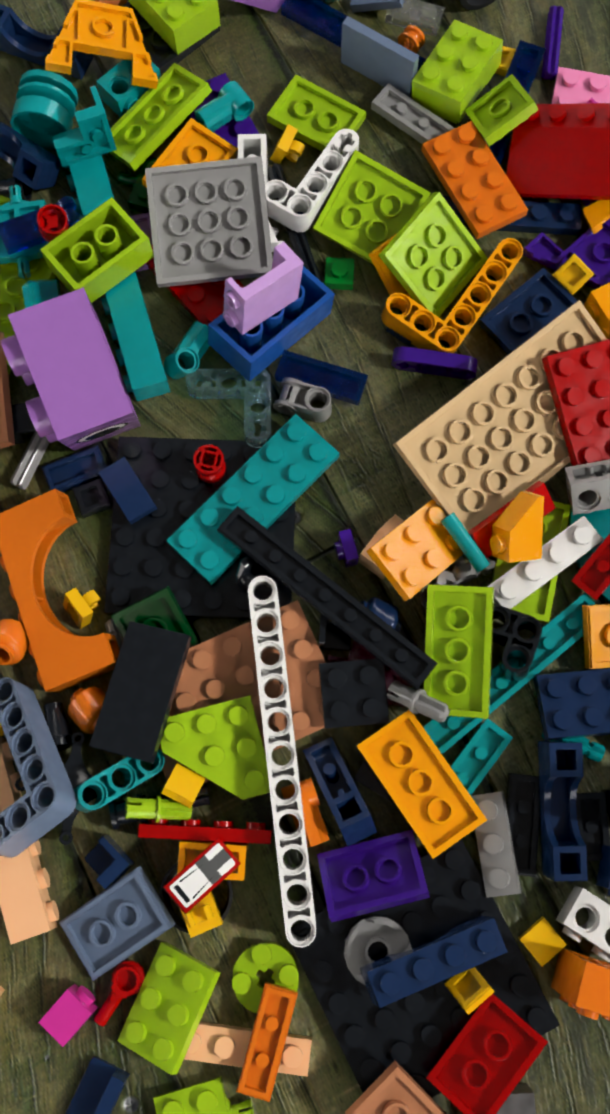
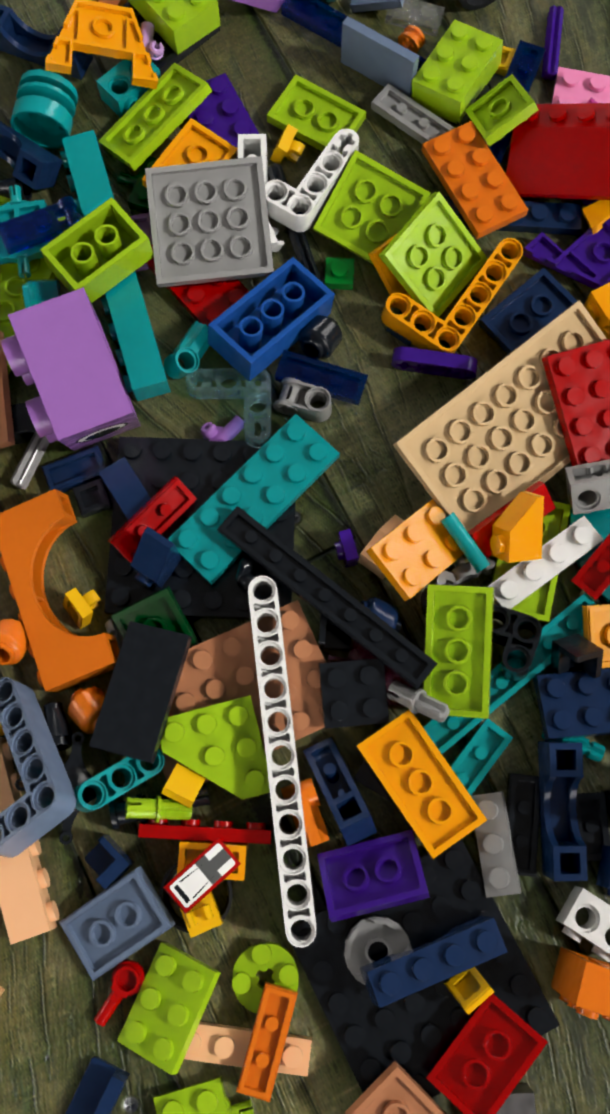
red wheel [37,204,69,242] -> none
dark pink brick [38,984,99,1047] -> none
teal panel [52,85,117,167] -> none
red wheel [193,444,226,483] -> none
teal piece [194,81,254,132] -> none
lavender panel [223,242,304,335] -> none
yellow tile [518,916,567,967] -> none
yellow tile [552,253,594,296] -> none
none -> red tile [108,476,197,563]
none -> dark blue slope [130,526,182,589]
none -> lavender arm [140,21,164,61]
none -> medium lavender arm [201,415,246,442]
none -> black head [299,315,342,359]
none -> black panel [550,634,603,679]

